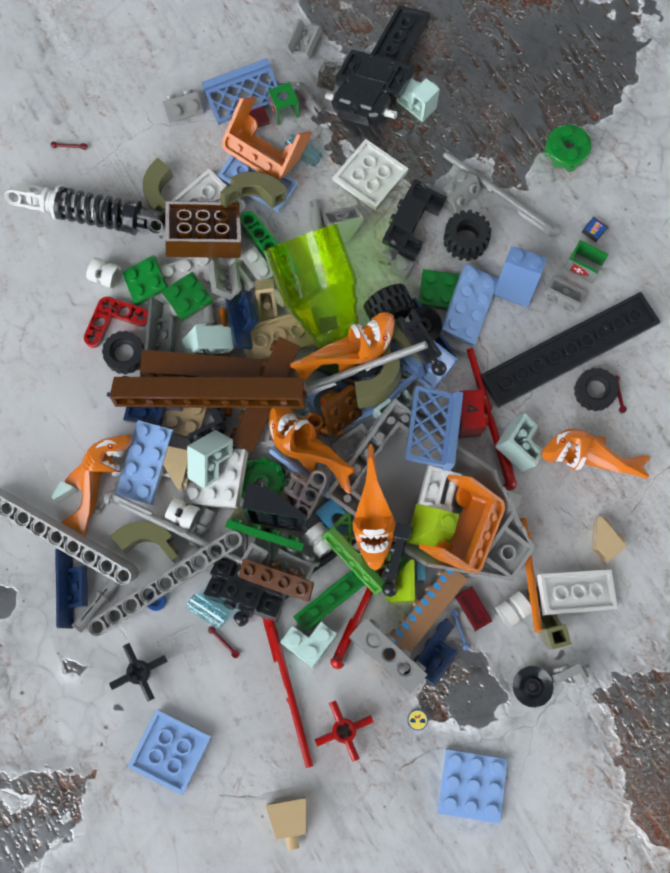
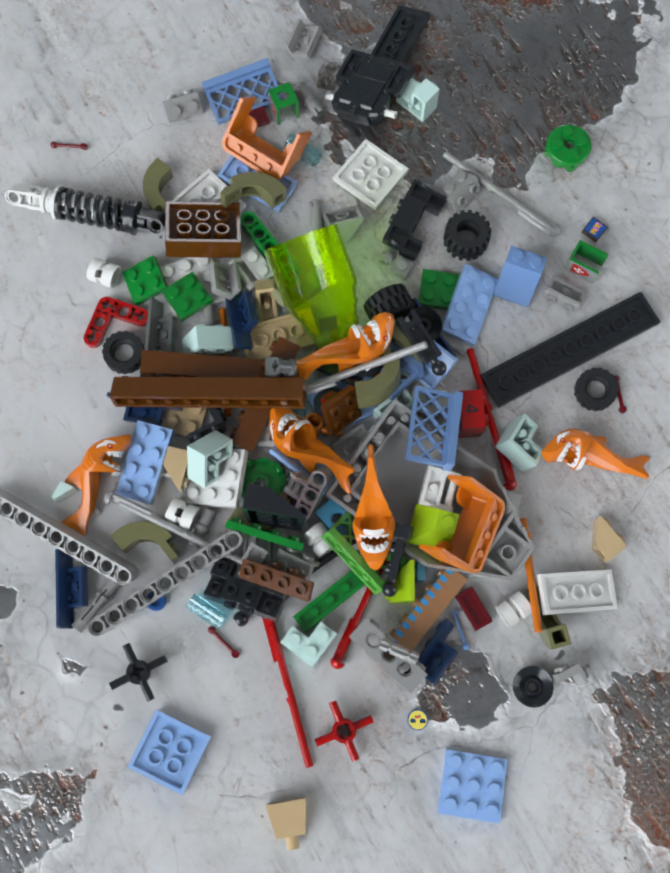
none -> dark grey piece [264,357,297,378]
none -> light grey axle [379,639,419,664]

